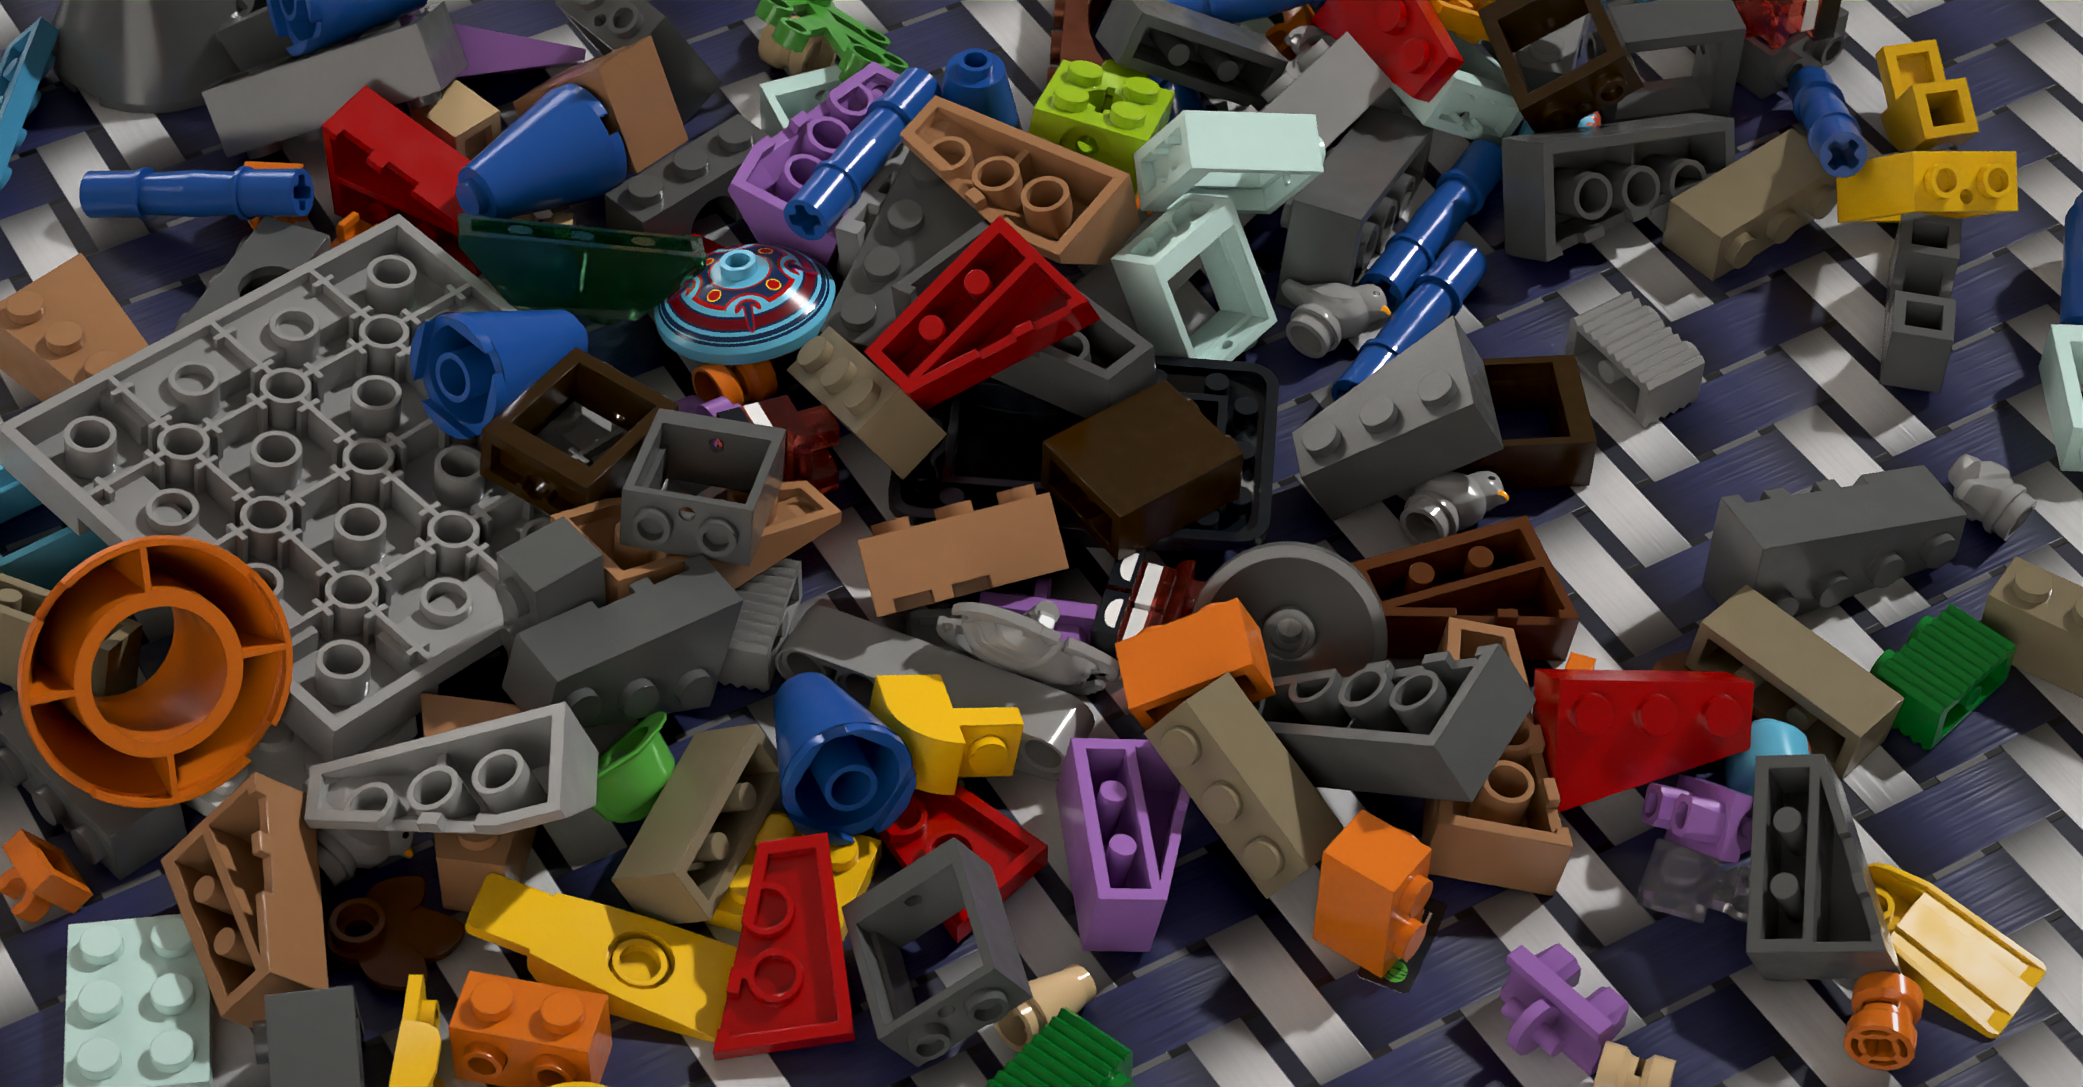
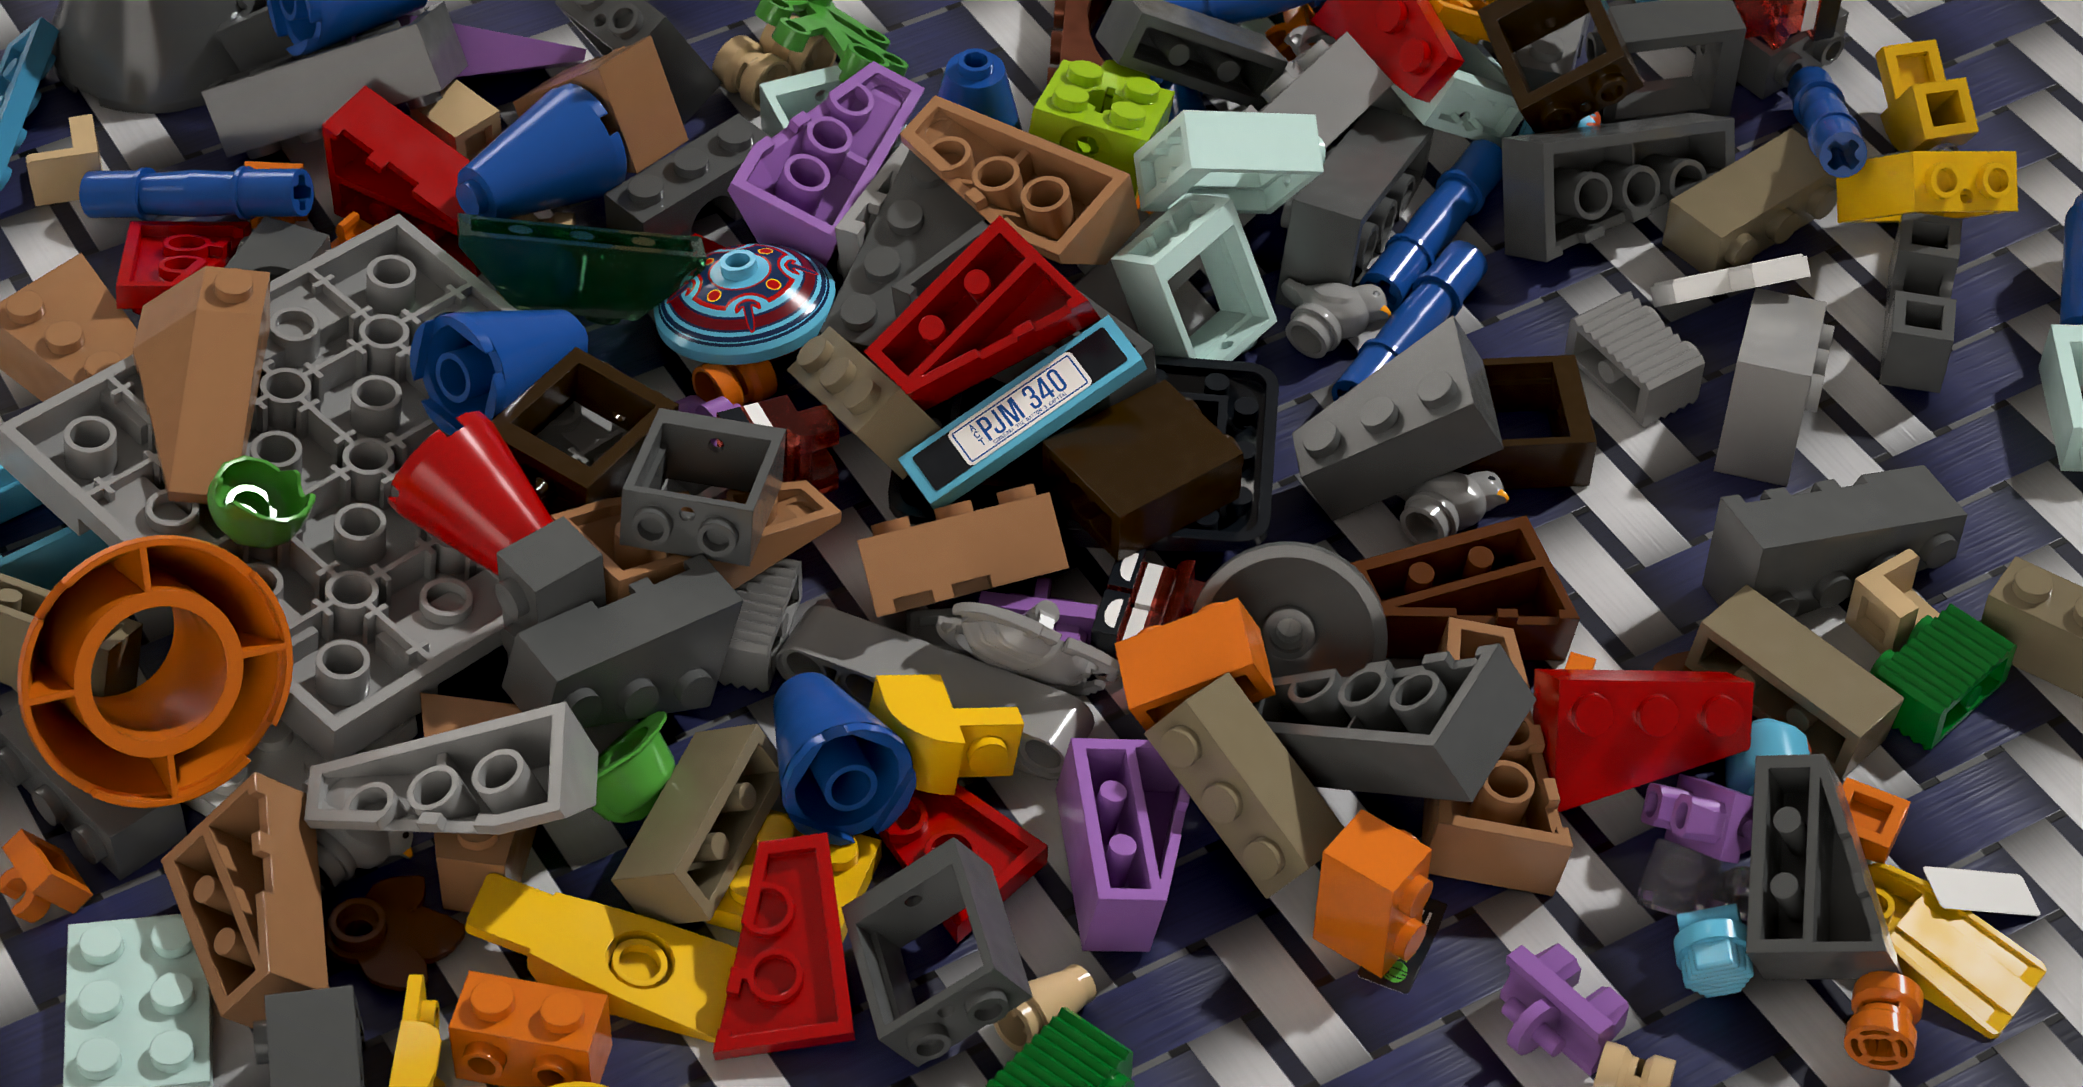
blue piece [783,68,941,241] -> none
light grey animal [1947,453,2037,541] -> none
none -> tan panel [26,114,103,207]
none -> red wing [116,221,252,315]
none -> medium nougat wedge [133,266,270,504]
none -> bright green hair [207,455,316,549]
none -> red cone [388,411,553,576]
none -> tan wheel [712,35,792,111]
none -> tile [898,314,1147,509]
none -> white tile [1650,253,1811,307]
none -> medium azure piece [1673,903,1754,998]
none -> light grey wedge [1714,288,1835,487]
none -> orange tile [1842,777,1911,864]
none -> tan panel [1845,548,1940,654]
none -> white sticker [1923,866,2040,916]

